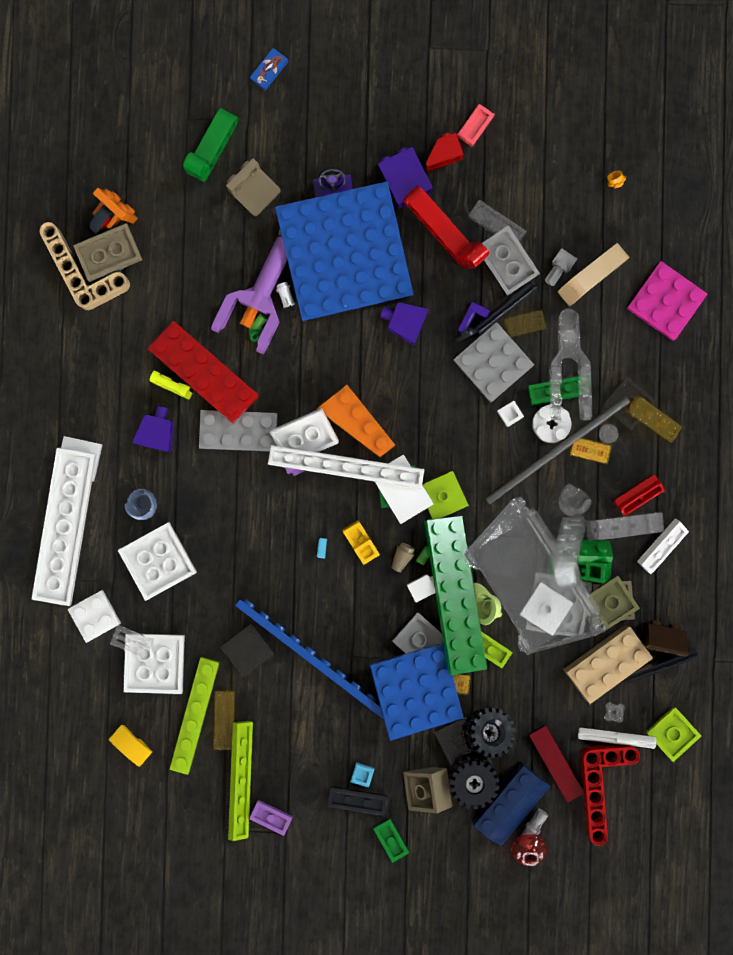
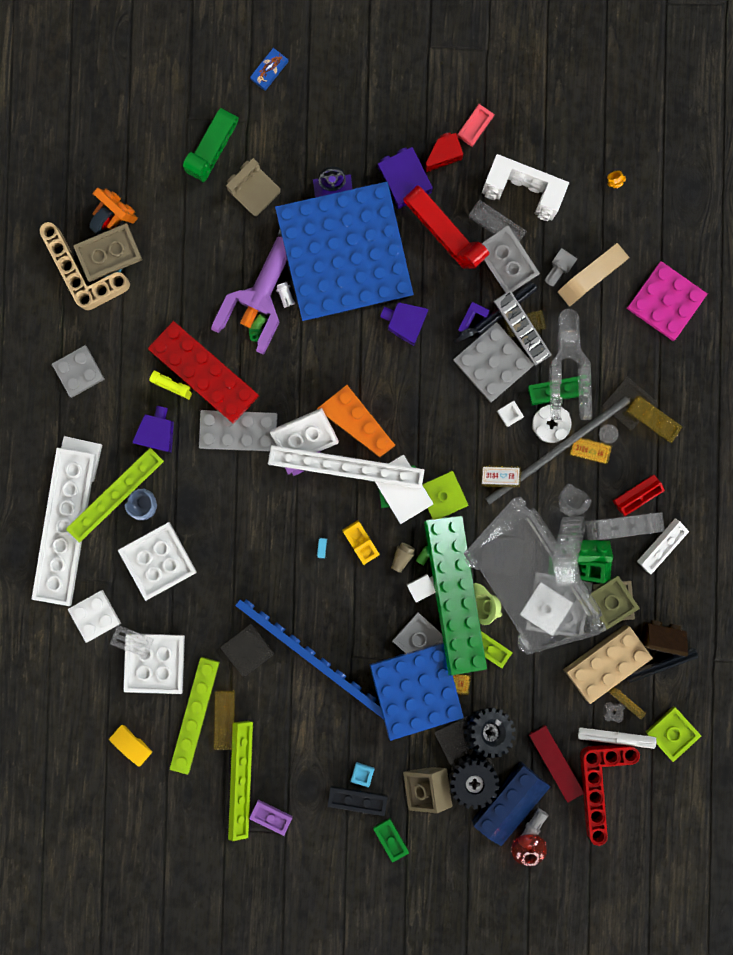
none -> light grey plate [52,346,105,398]
none -> lime plate [66,448,164,543]
none -> white tile [481,466,521,487]
none -> white plate [482,154,569,221]
none -> tile [494,290,552,366]
none -> clear yellow tile [608,687,646,720]

